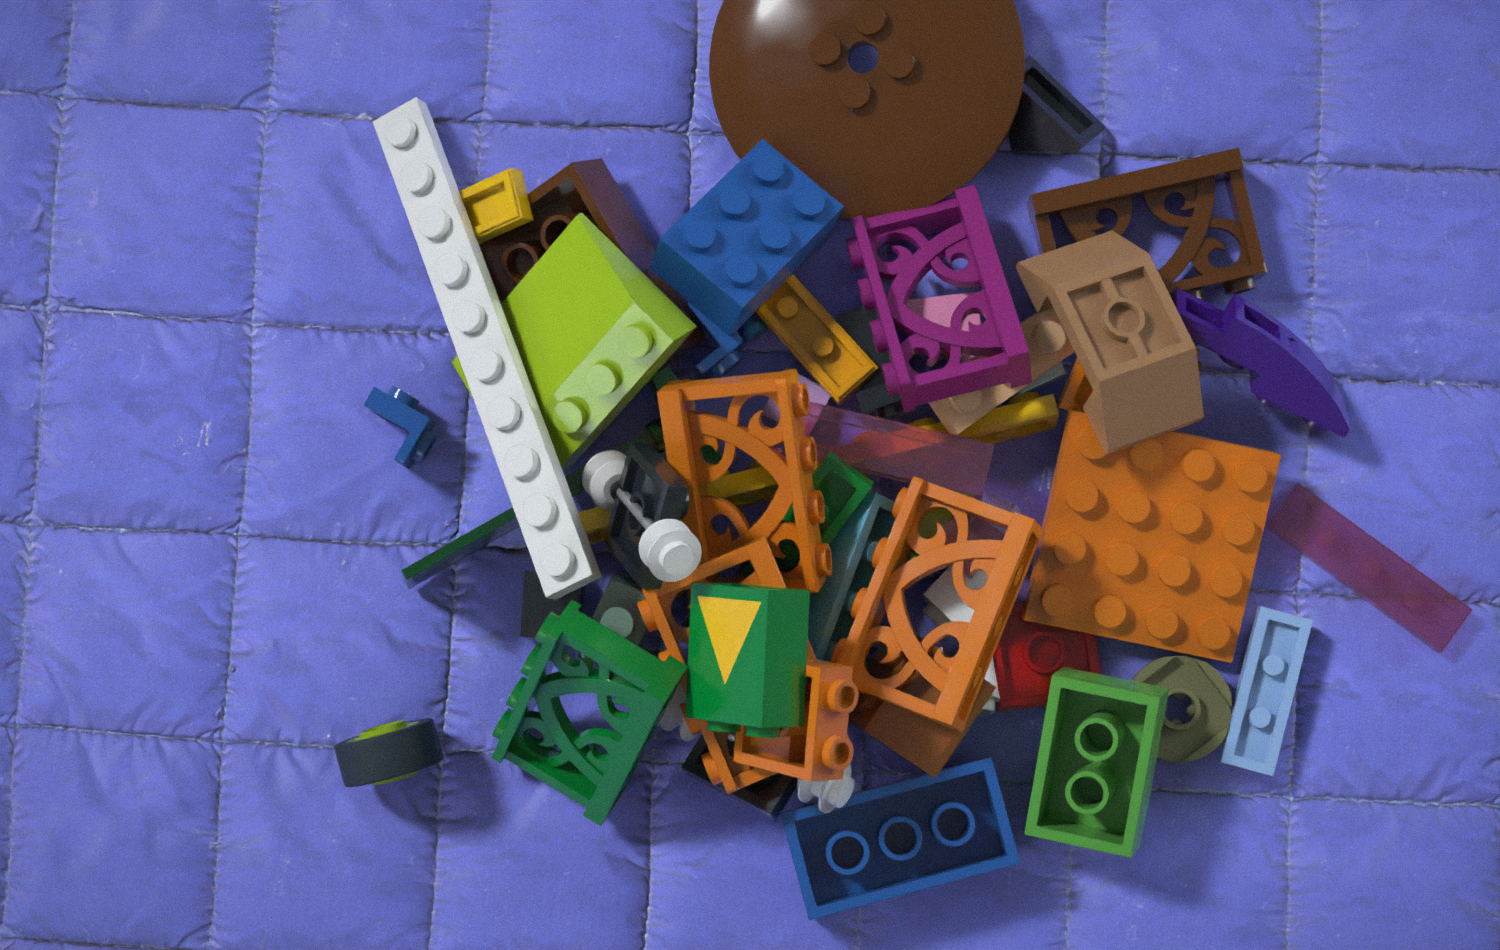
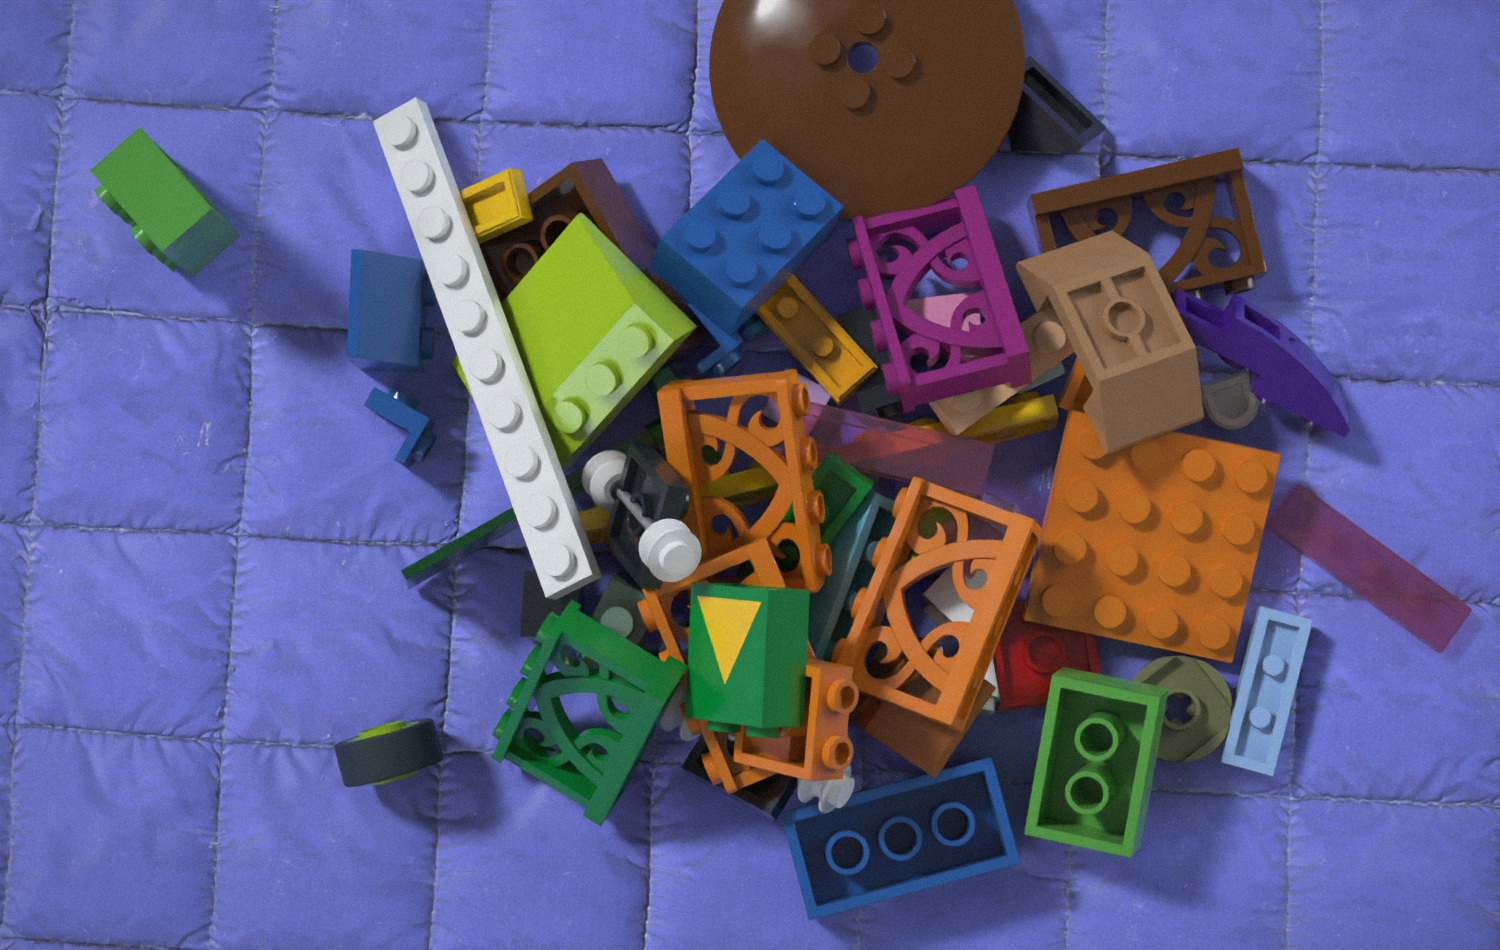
none -> bright green brick [90,127,241,277]
none -> blue slope [346,249,437,373]
none -> white tile [1201,369,1259,431]

